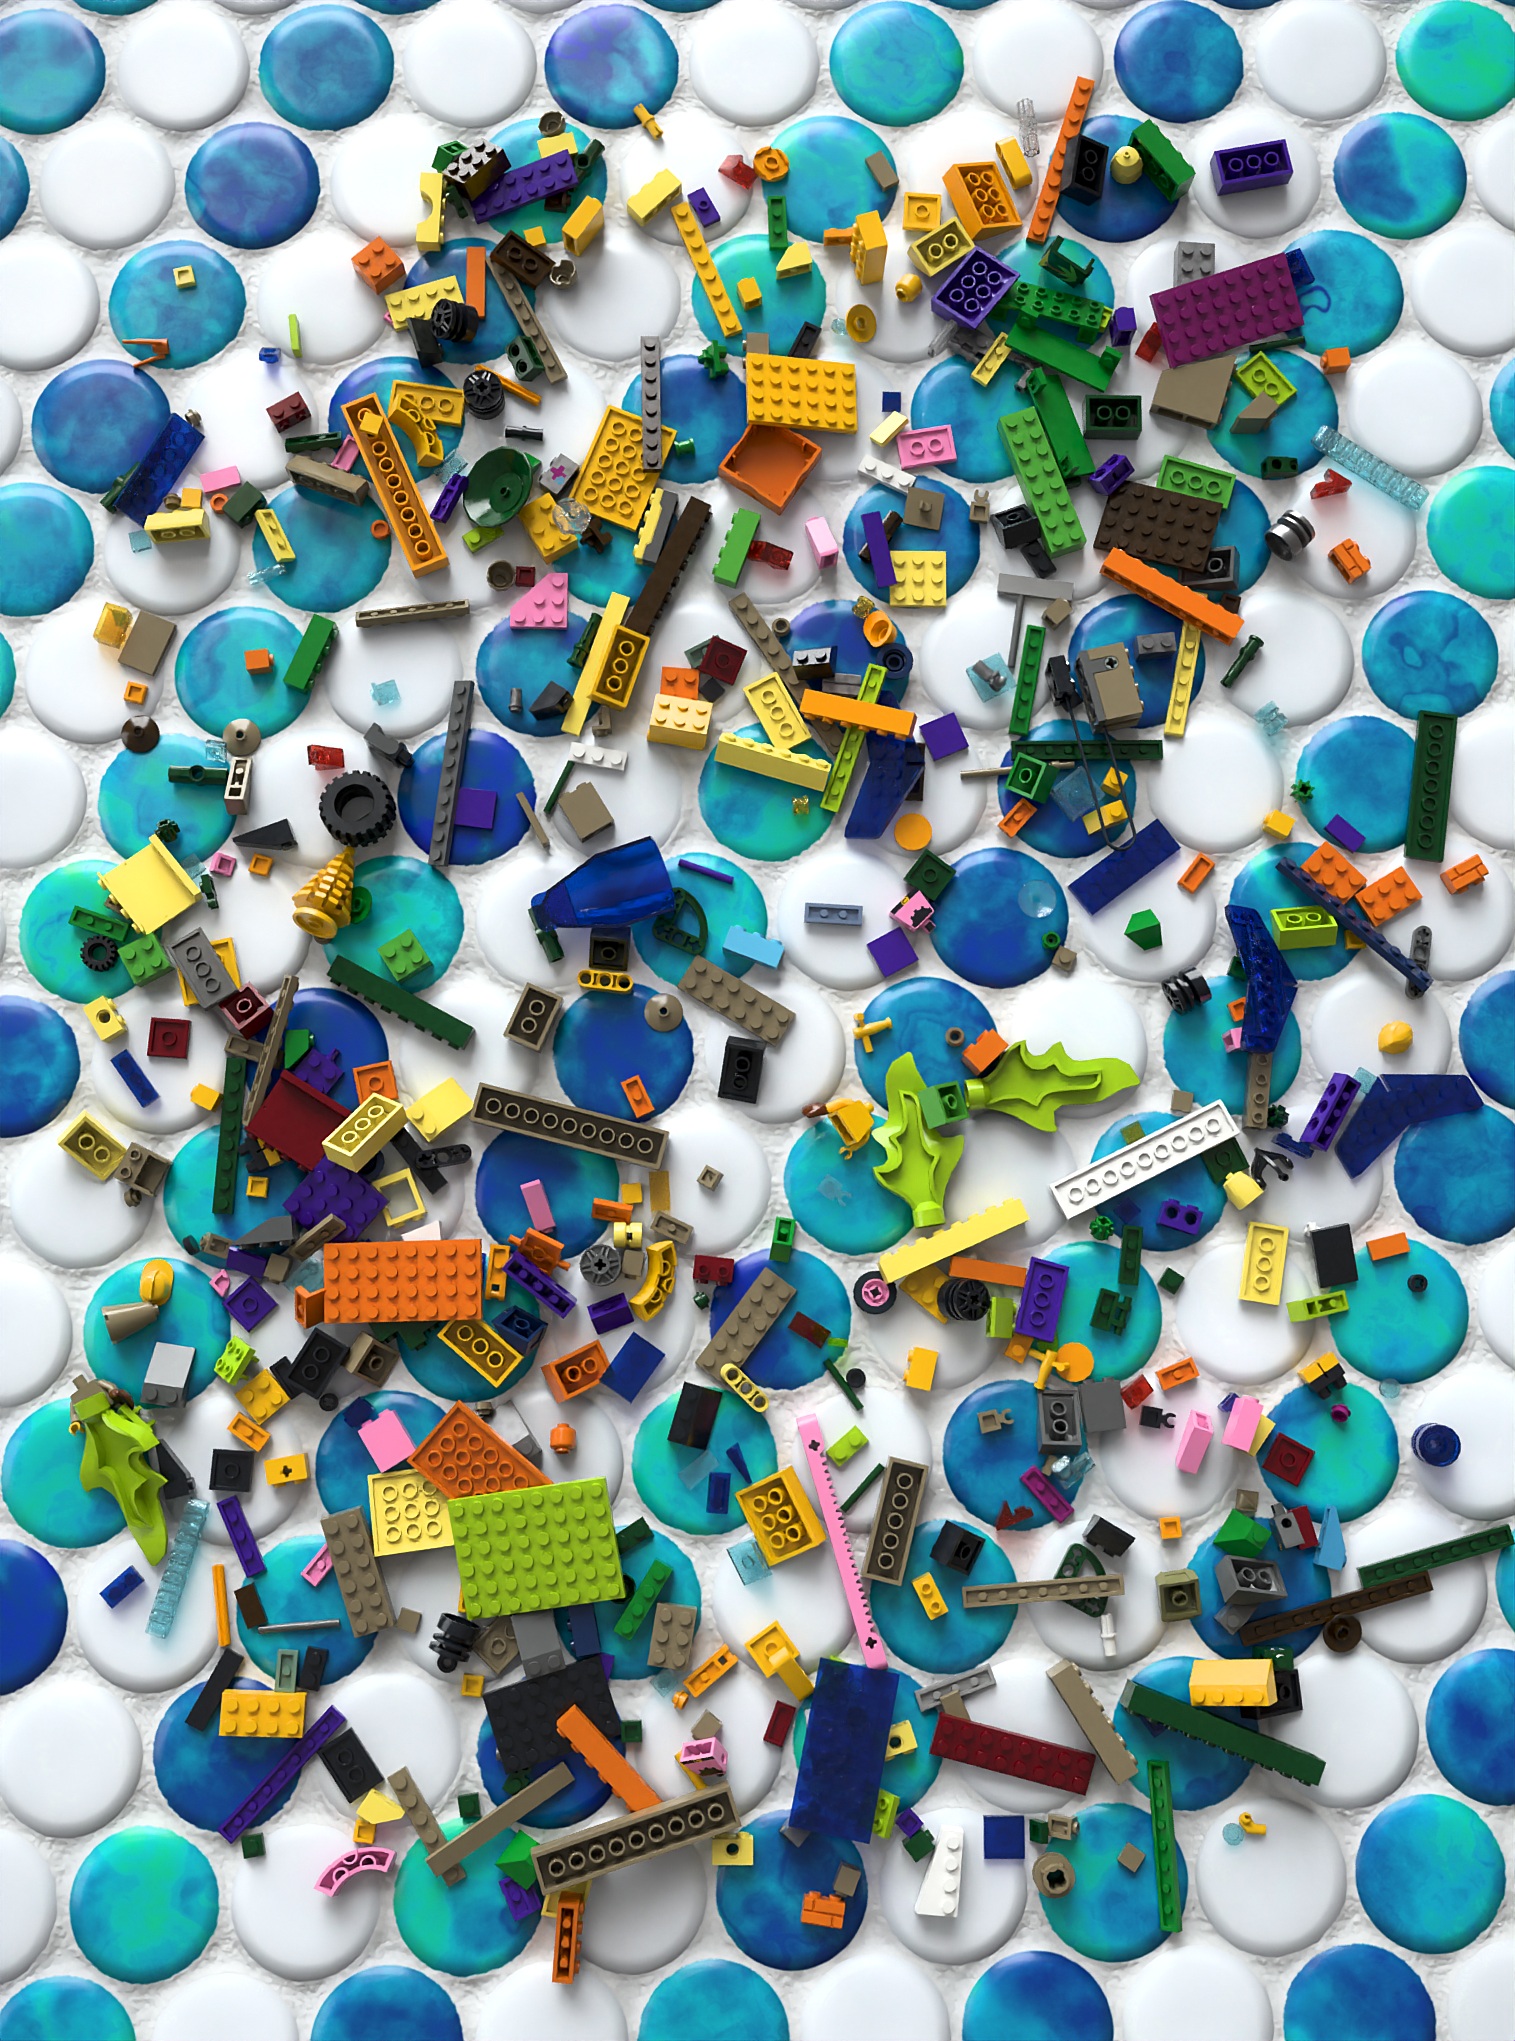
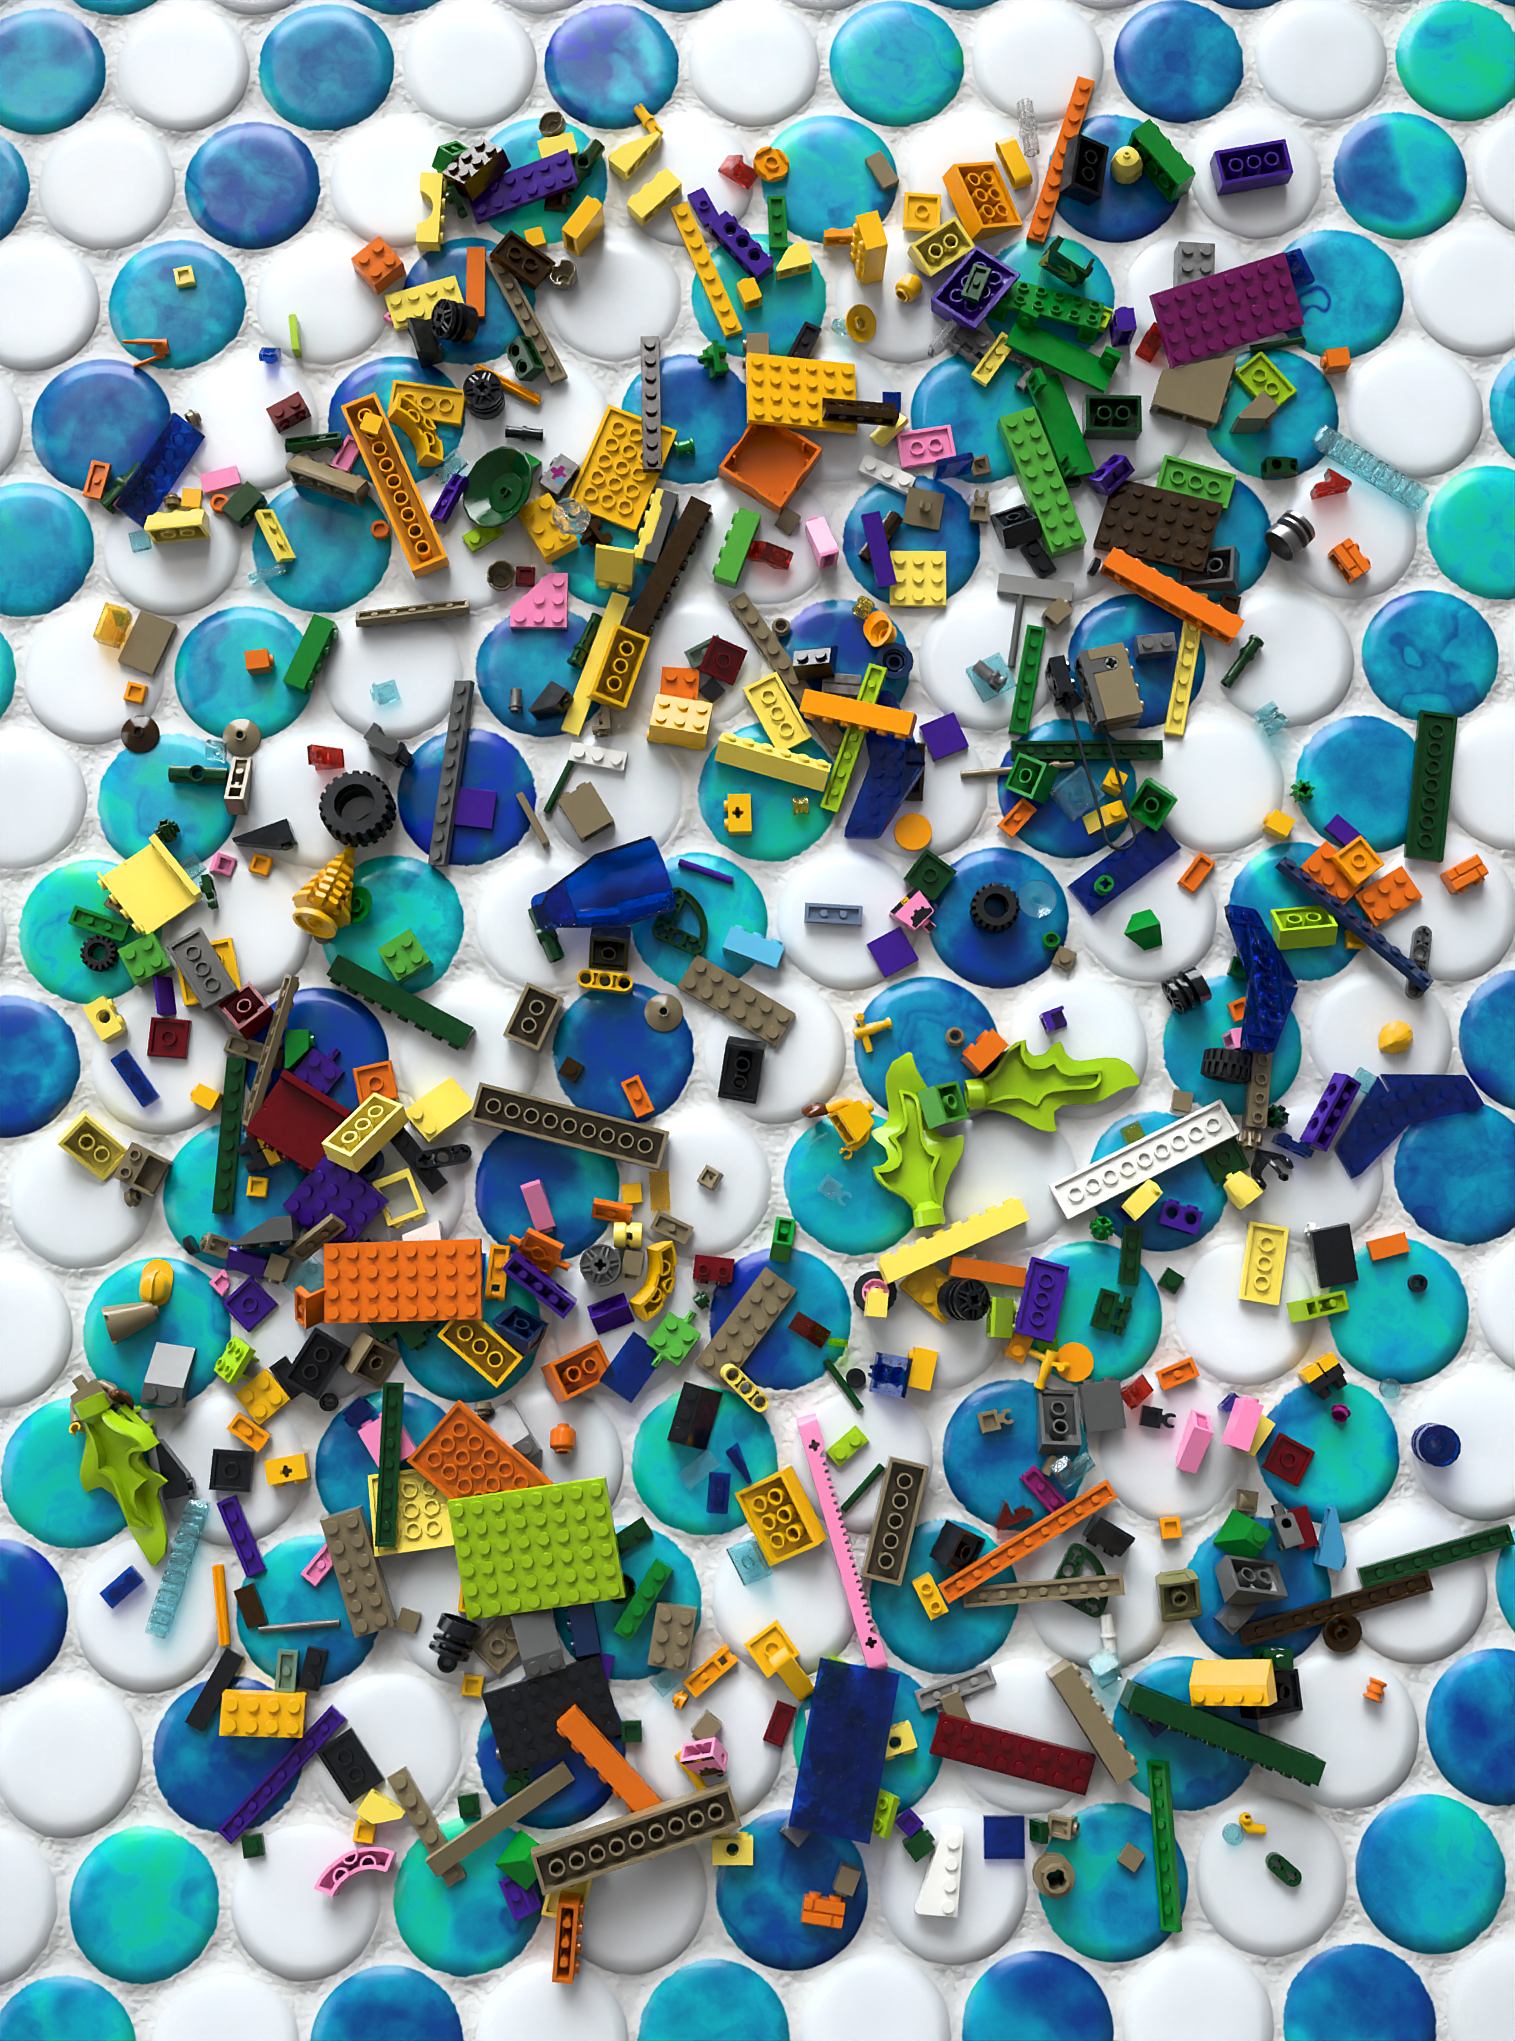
none -> orange plate [82,460,112,501]
none -> dark purple slope [153,976,177,1017]
none -> dark green plate [375,1382,405,1547]
none -> dark brown plate [558,1056,585,1083]
none -> light yellow slope [595,544,636,592]
none -> light yellow slope [608,131,661,182]
none -> bright green plate [646,1310,701,1369]
none -> dark purple brick [709,210,774,284]
none -> yellow brick [724,794,752,836]
none -> dark tan slope [775,506,801,535]
none -> dark brown fence [822,398,899,427]
none -> light yellow brick [864,1288,889,1318]
none -> clear blue plate [868,1352,913,1398]
none -> clear blue tile [932,452,974,481]
none -> orange plate [937,1480,1118,1604]
none -> dark green plate [961,263,992,304]
none -> dark tan tile [969,454,992,478]
none -> black tyre [970,882,1020,934]
none -> dark purple panel [1039,1005,1067,1034]
none -> black tile [1086,557,1102,577]
none -> clear light blue brick [1087,1648,1123,1690]
none -> green bush [1094,875,1114,896]
none -> light yellow slope [1121,1178,1163,1221]
none -> green slope [1125,777,1178,831]
none -> black tyre [1200,1048,1253,1084]
none -> dark tan gear [1238,1127,1262,1151]
none -> dark green beam [1265,1852,1302,1887]
none -> light orange tile [1331,835,1385,887]
none -> orange bush [1362,1677,1387,1703]

